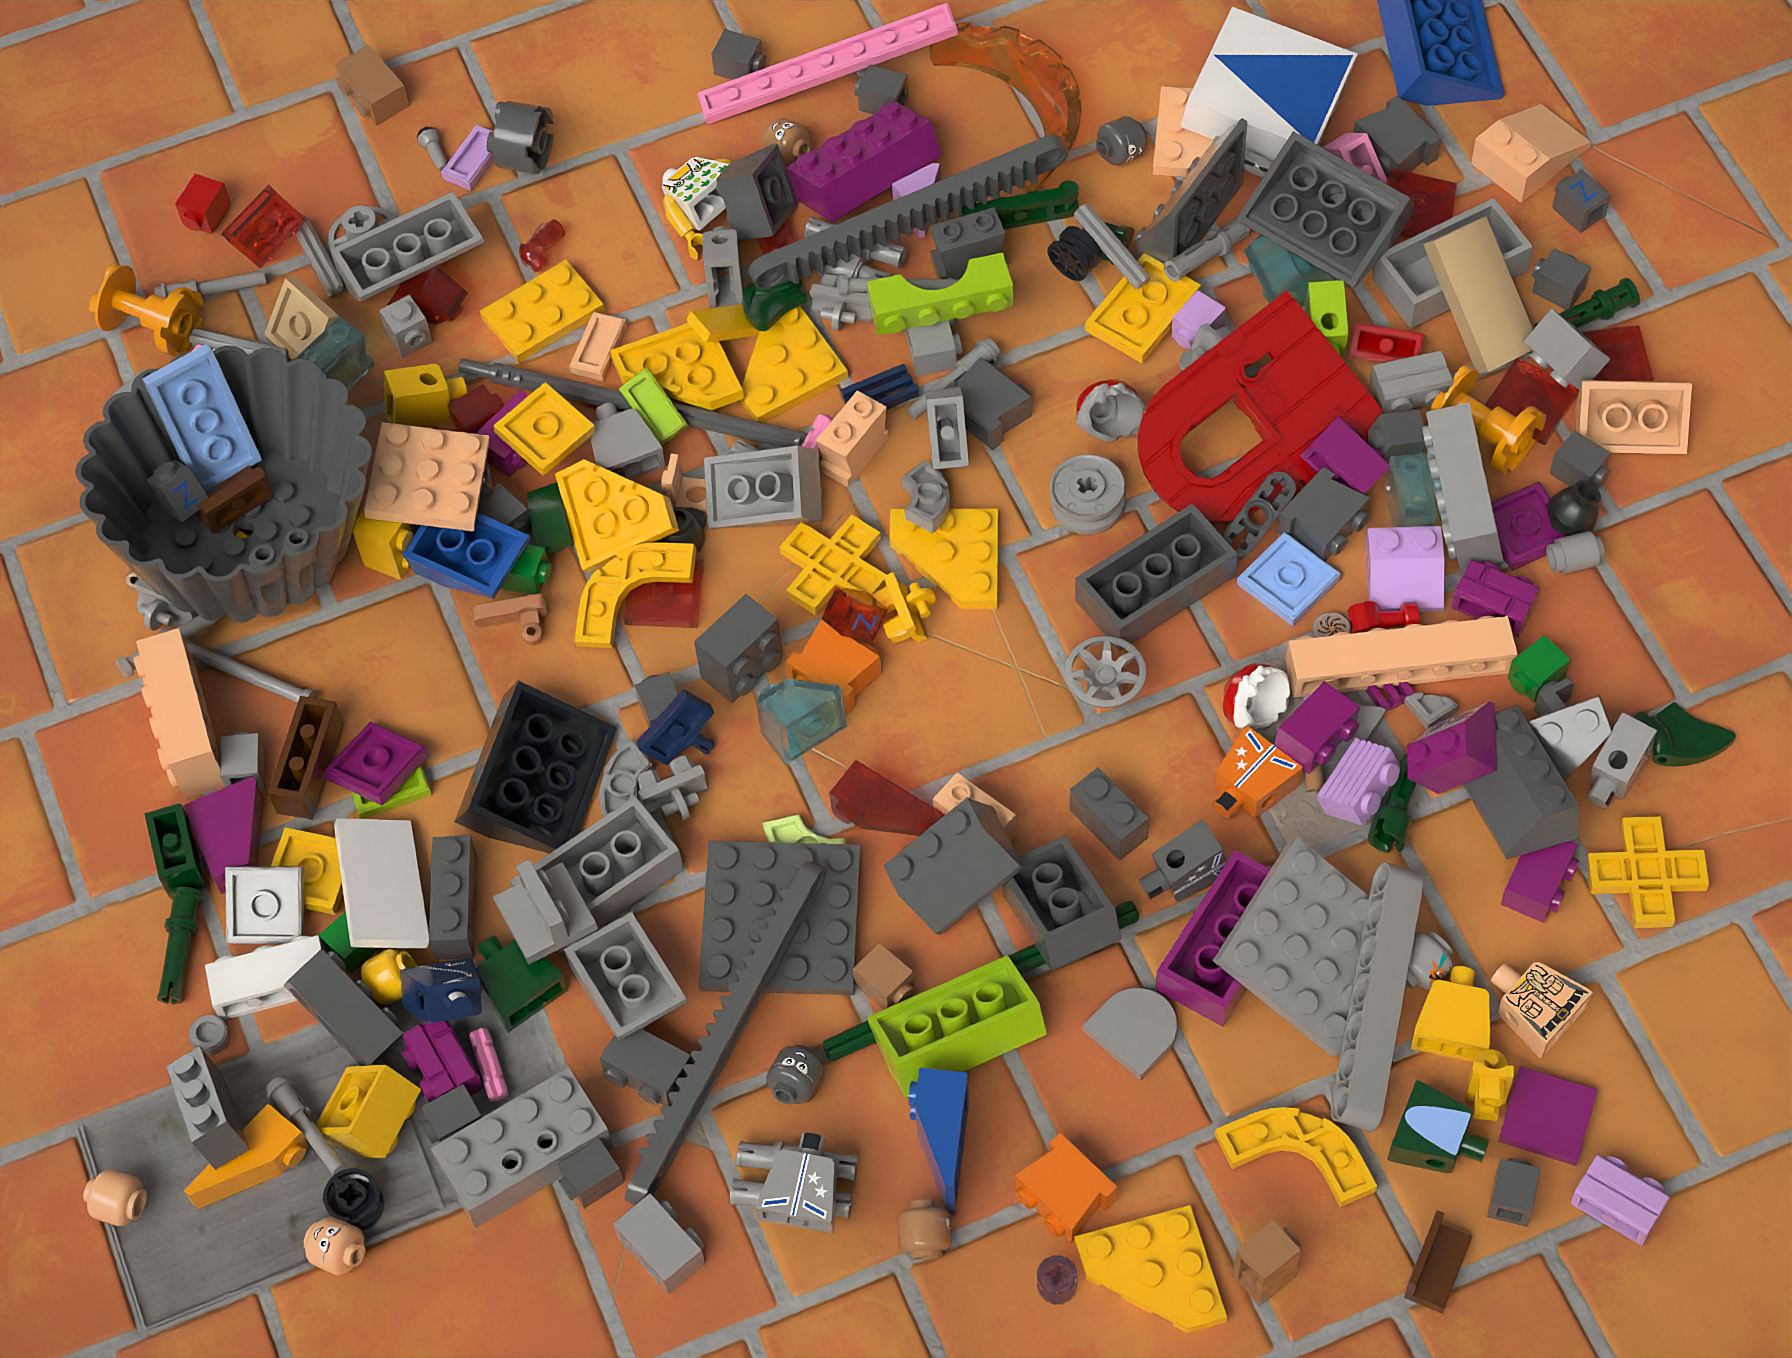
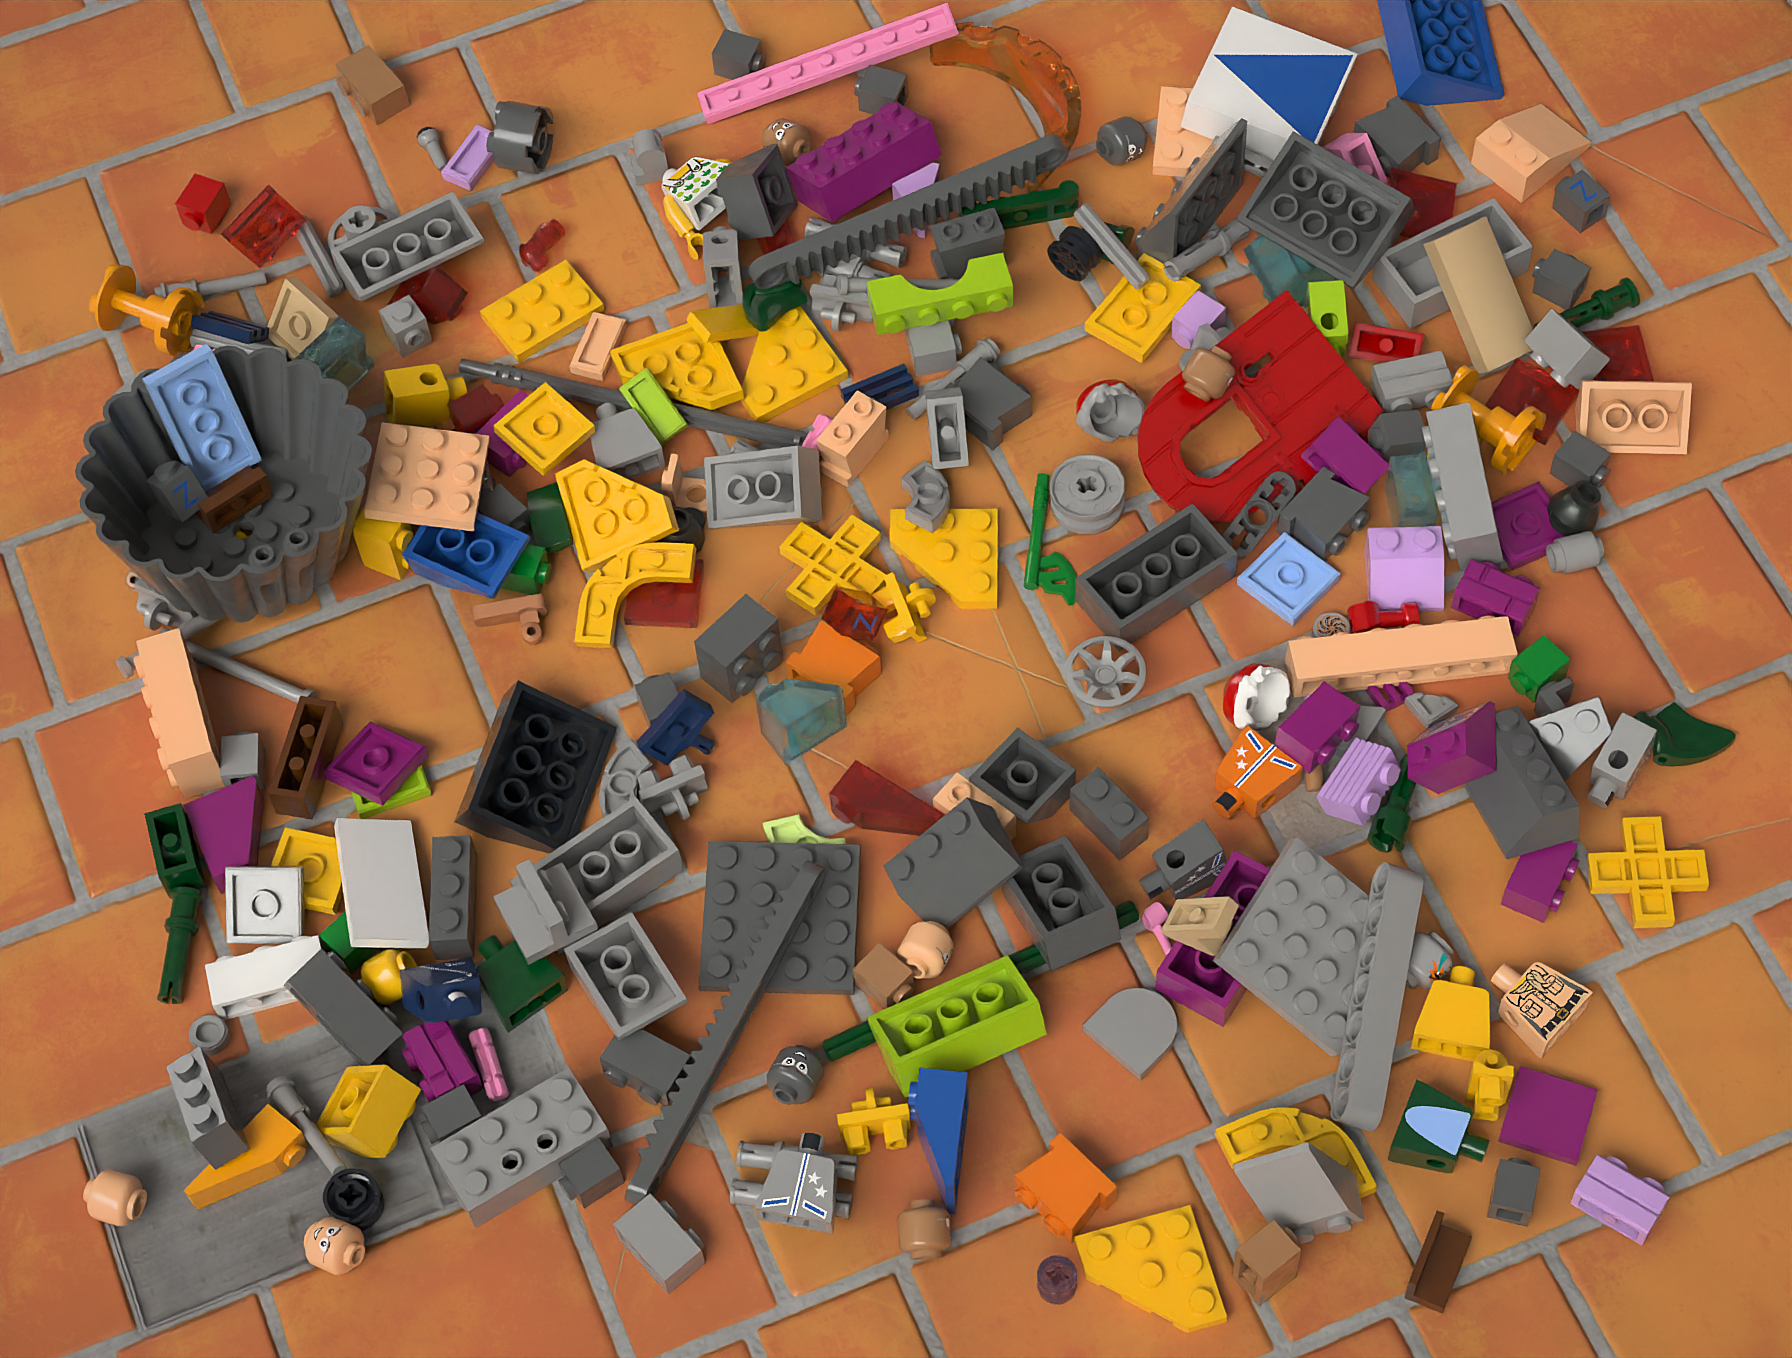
none -> dark blue tile [191,311,269,344]
none -> light grey leg [630,129,668,185]
none -> yellow hips [837,1087,911,1155]
none -> light nougat head [897,921,954,979]
none -> dark grey slope [969,727,1076,824]
none -> green piece [1024,473,1076,606]
none -> bright pink hand [1142,902,1172,956]
none -> tan slope [1161,897,1239,956]
none -> medium nougat head [1182,346,1236,402]
none -> light grey slope [1233,1142,1365,1244]

